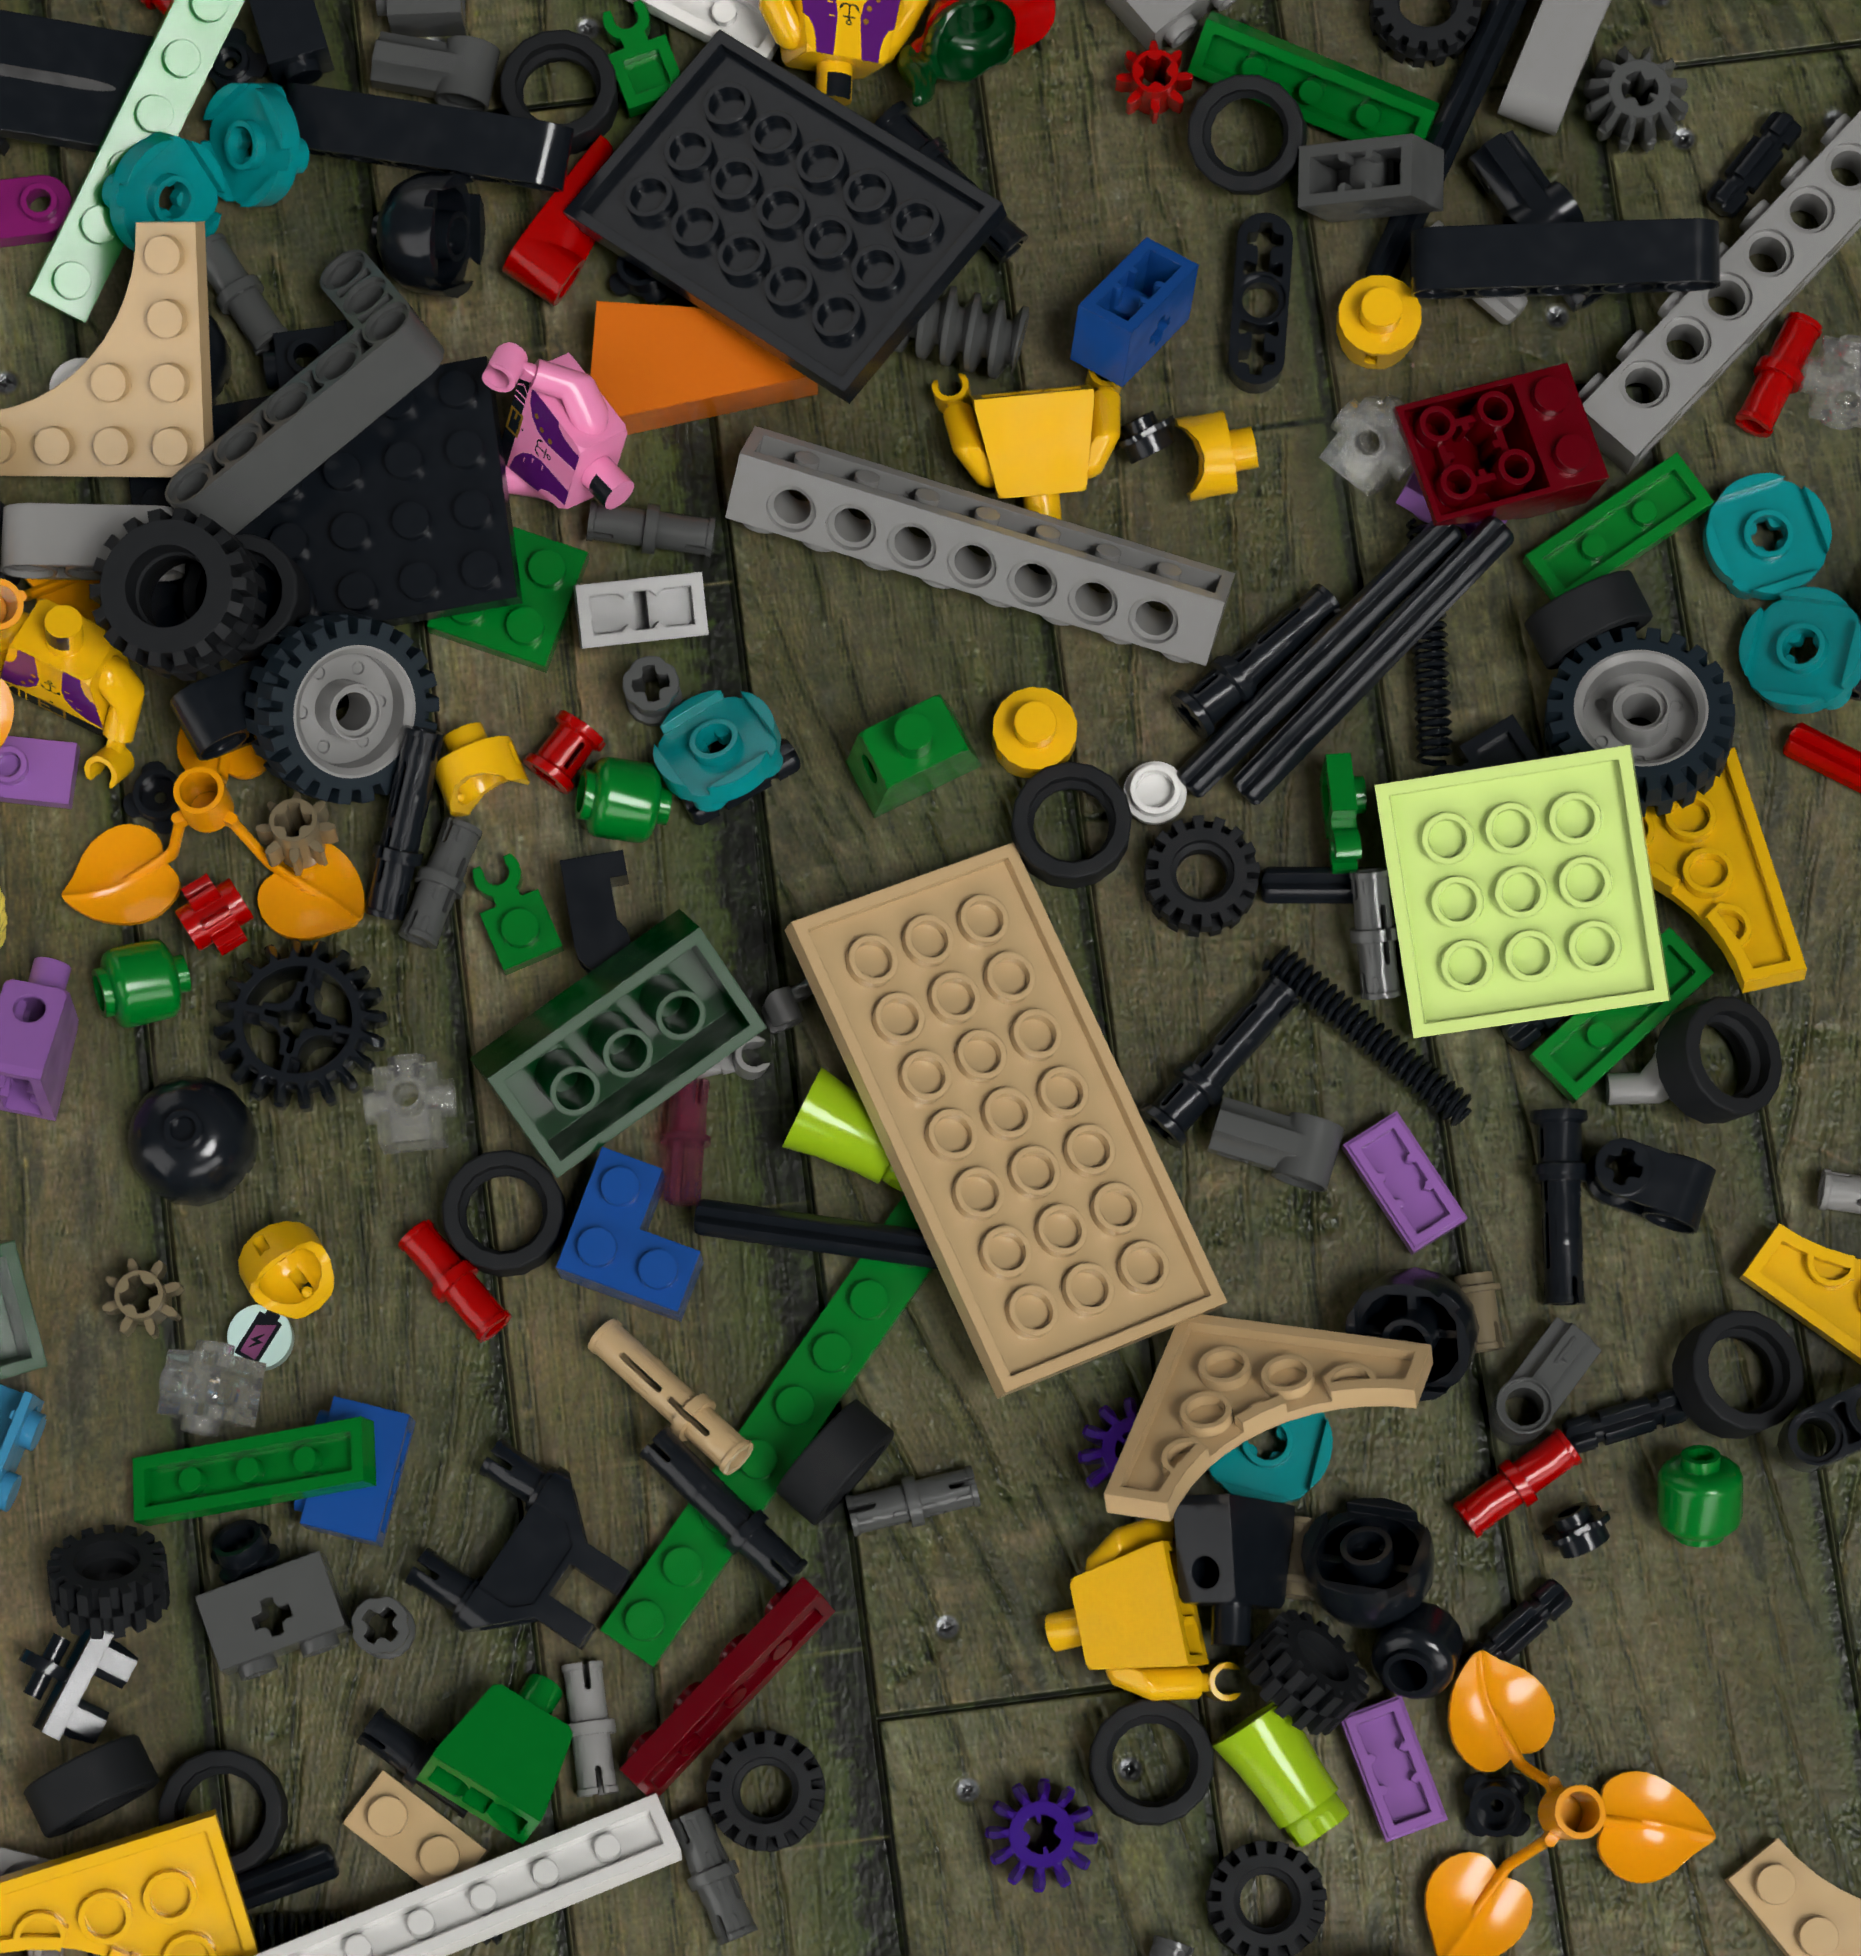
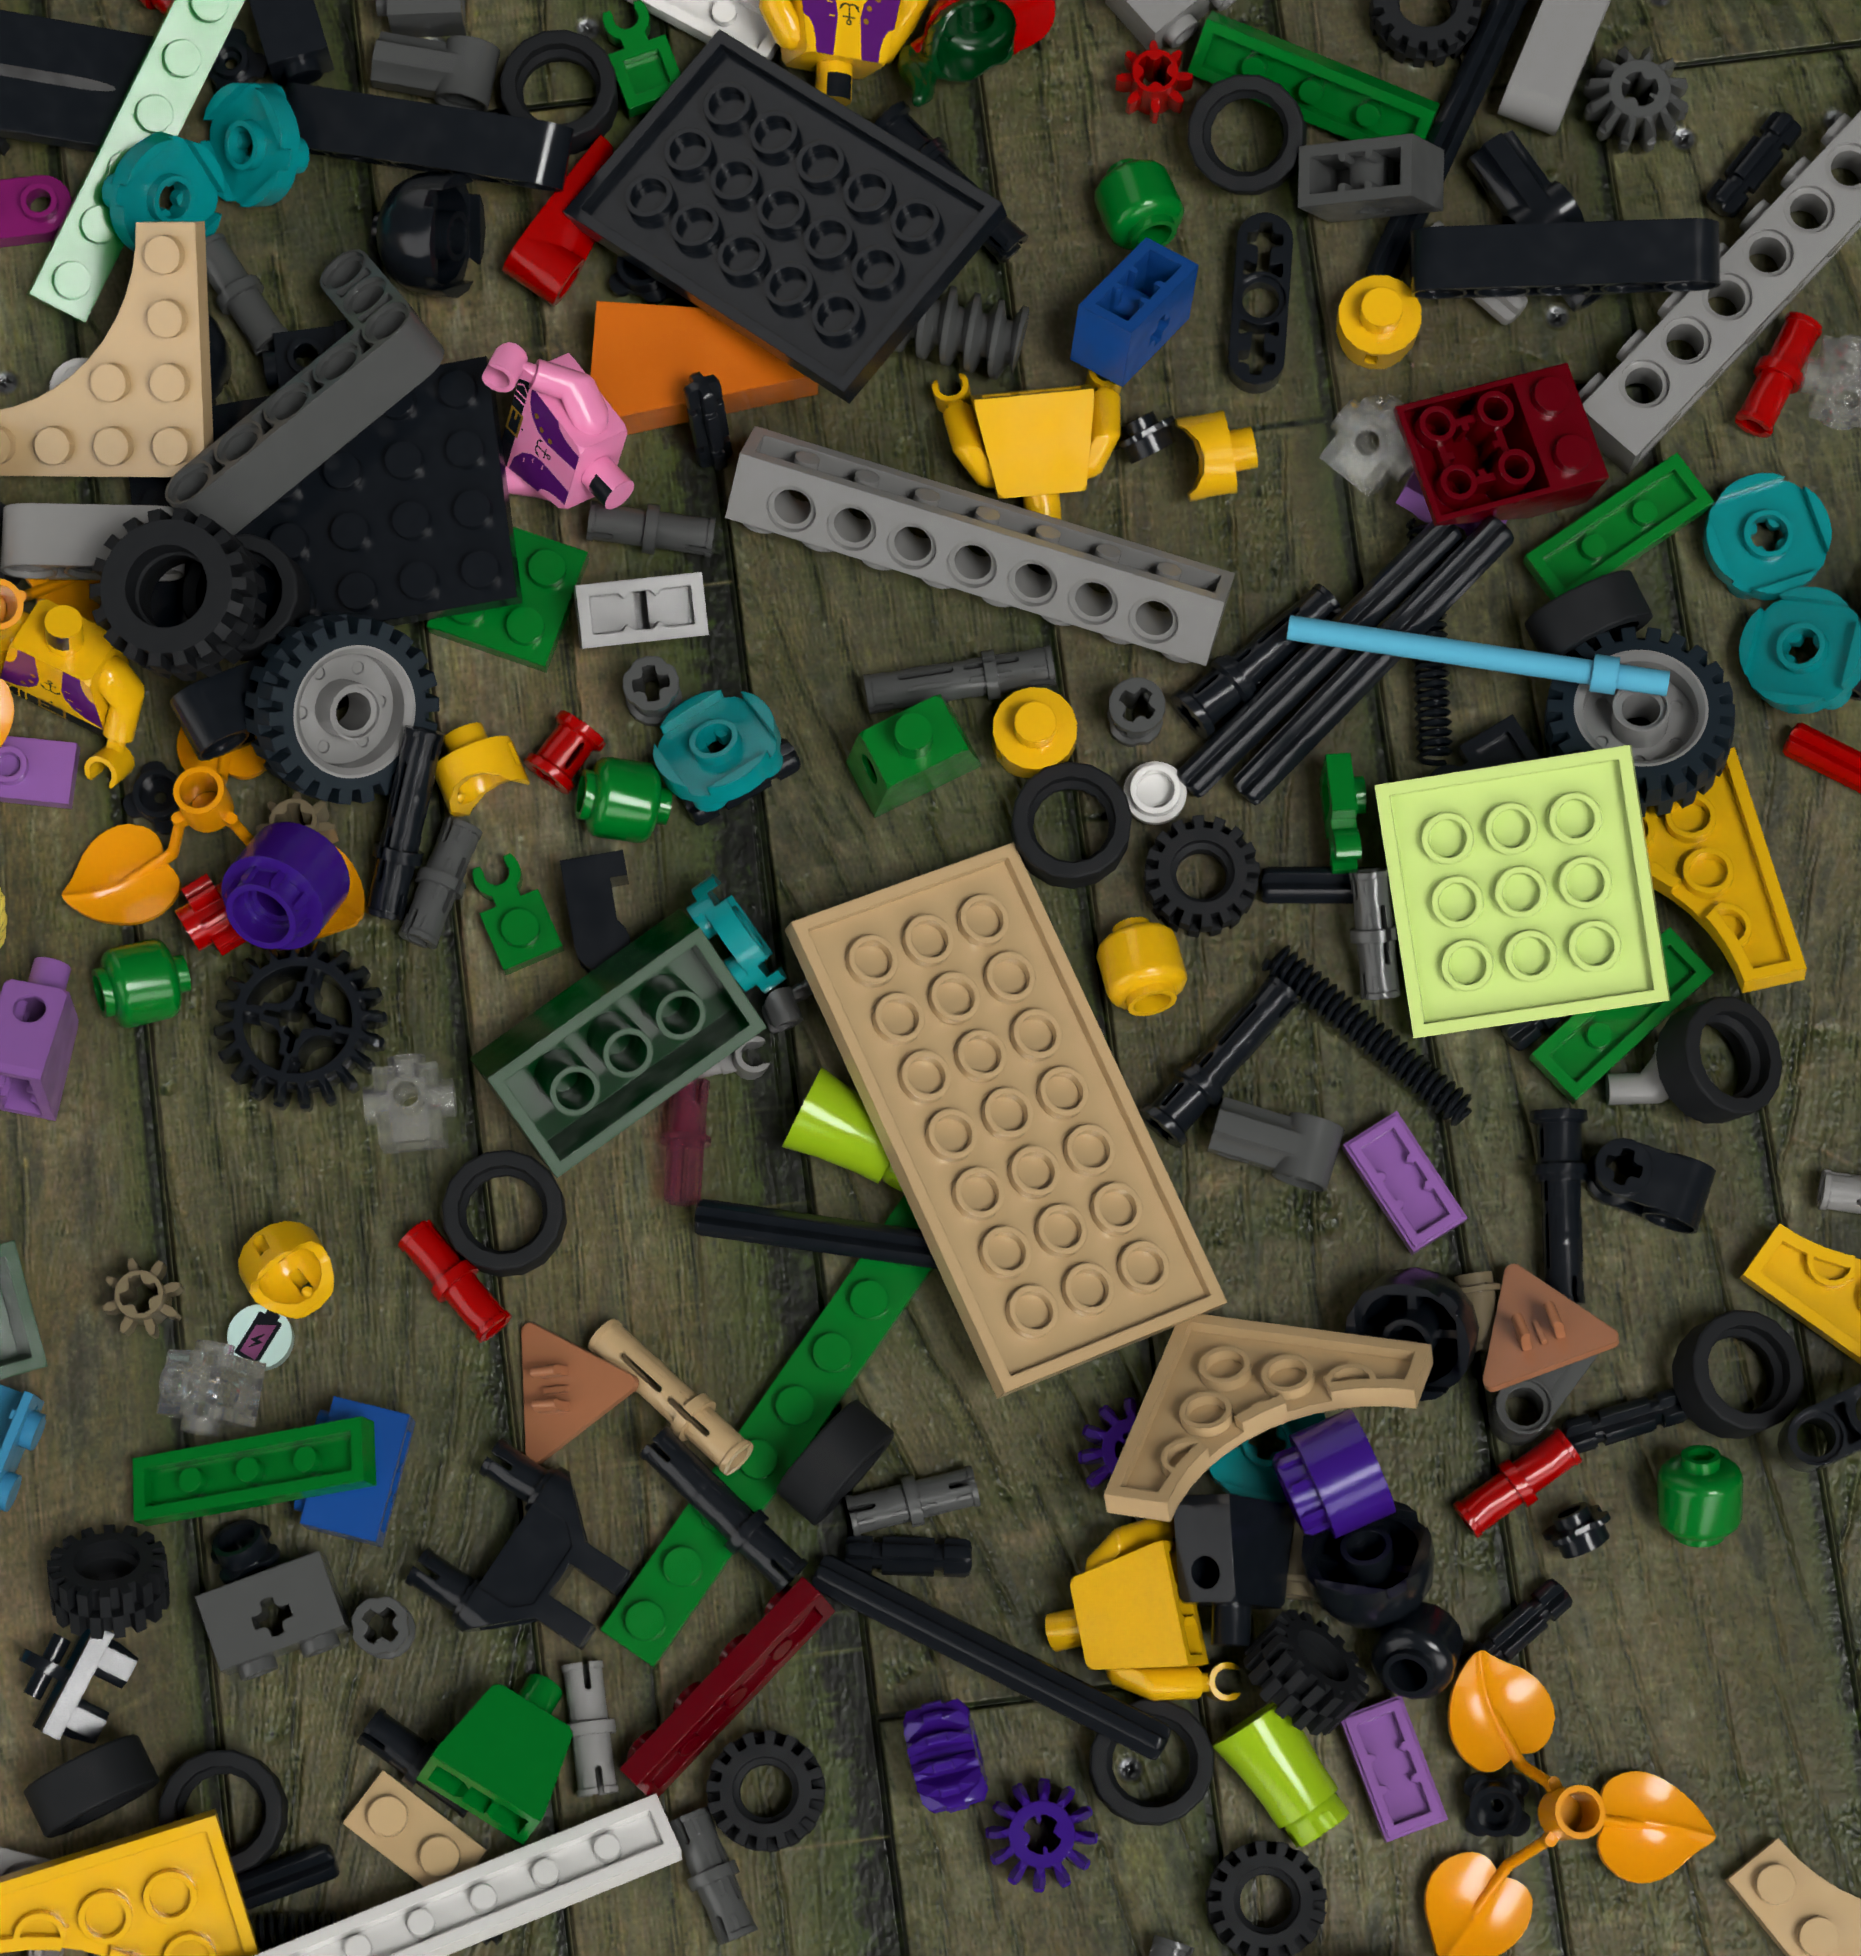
black cylinder [127,1076,259,1206] -> none
blue brick [556,1147,704,1322] -> none
none -> dark purple piece [222,822,350,950]
none -> nougat piece [521,1322,639,1464]
none -> black axle [683,372,733,471]
none -> teal plate [686,874,787,993]
none -> black axle [811,1555,1171,1760]
none -> black axle [844,1535,972,1578]
none -> dark grey pin [863,645,1056,715]
none -> dark purple gear [903,1699,988,1813]
none -> green head [1094,158,1184,250]
none -> yellow head [1097,917,1187,1016]
none -> dark grey bush [1107,677,1165,747]
none -> dark purple piece [1272,1409,1396,1539]
none -> medium azure bar [1286,615,1670,696]
none -> nougat piece [1482,1264,1619,1392]

